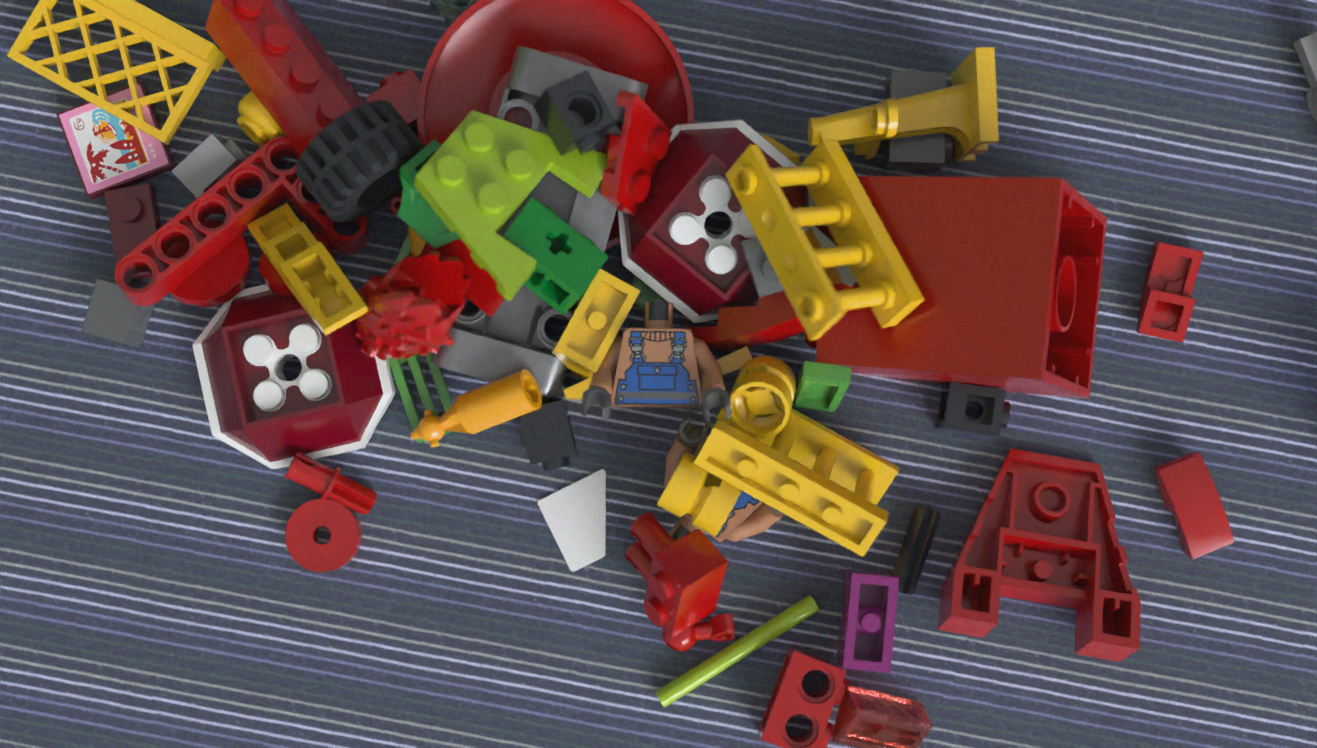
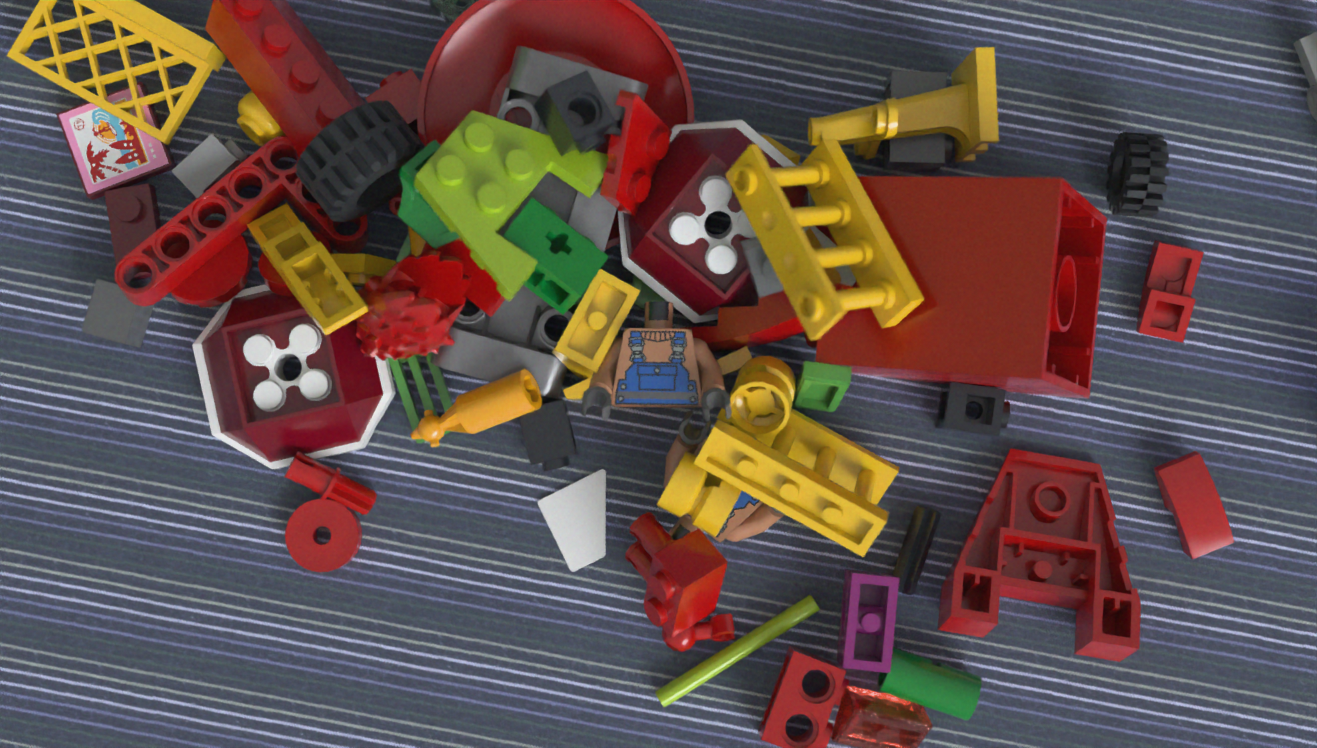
none -> yellow plate [331,254,396,286]
none -> green pin [877,647,981,721]
none -> black tyre [1106,132,1169,218]

